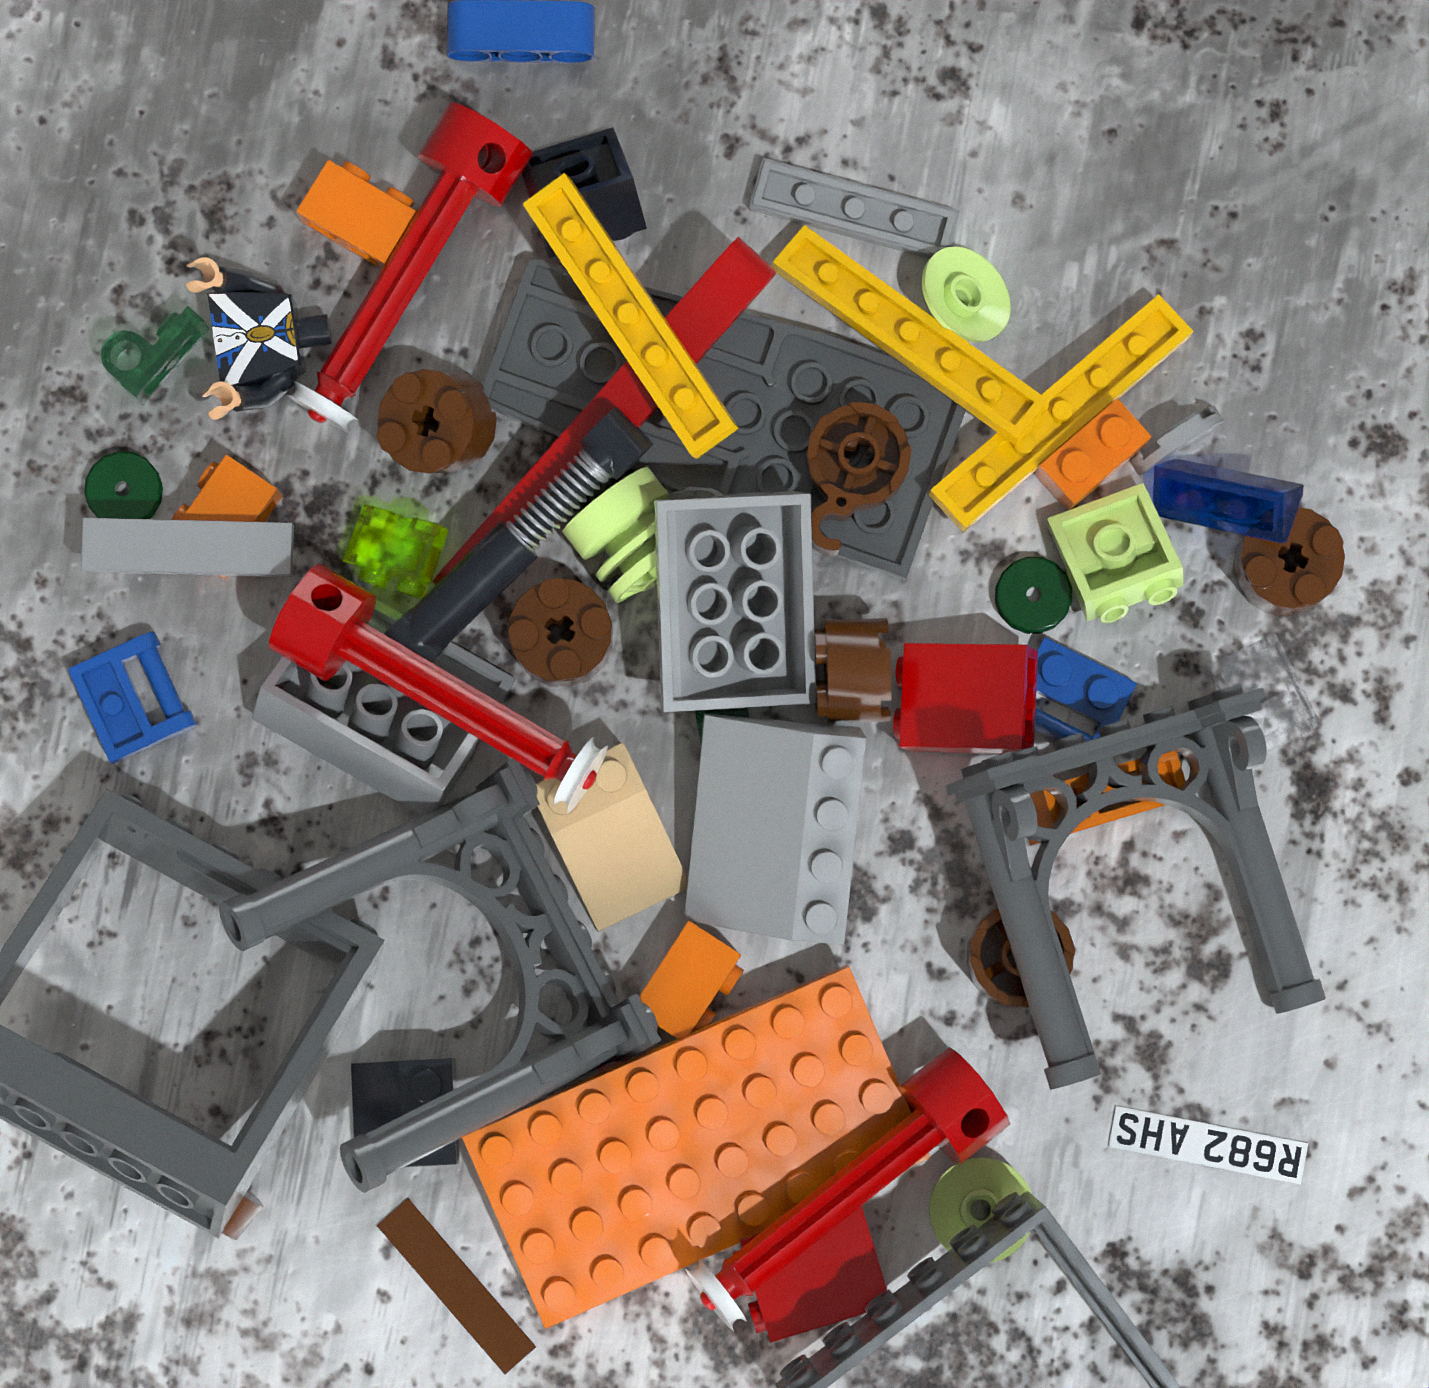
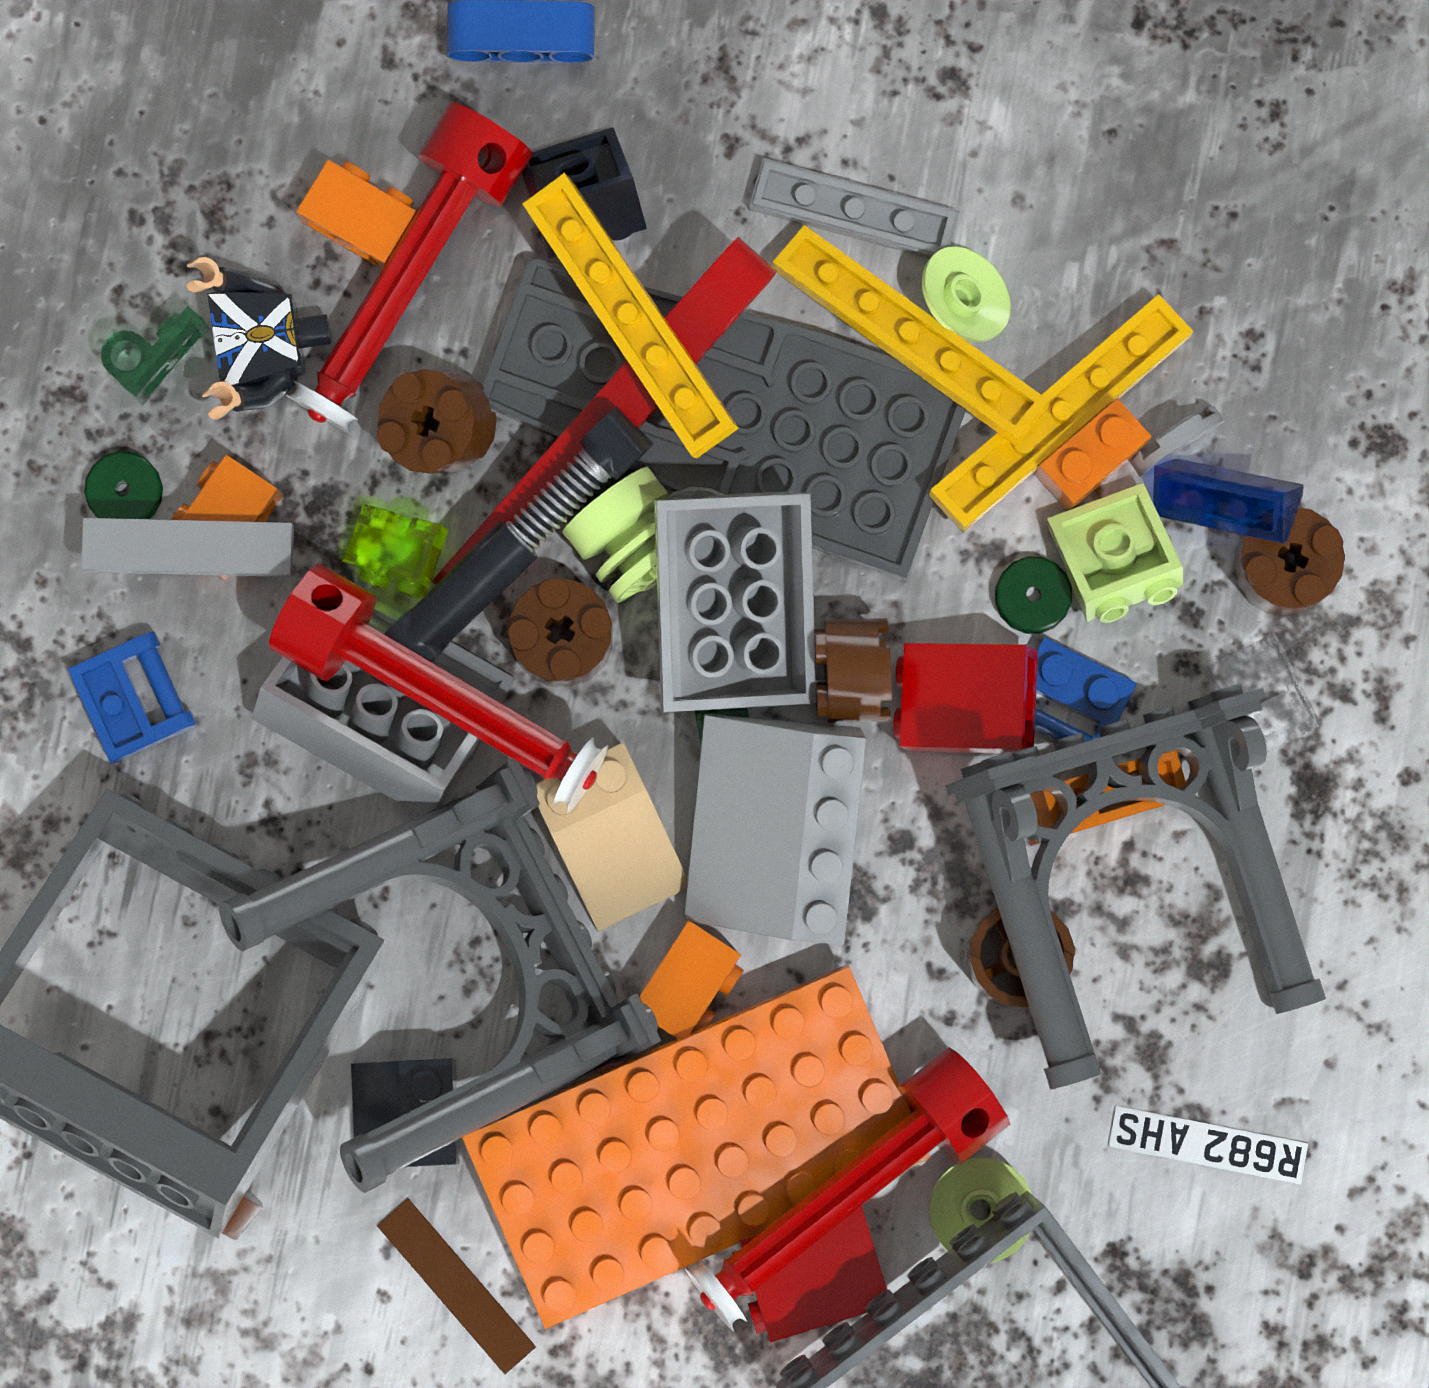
reddish brown piece [806,401,911,556] -> none

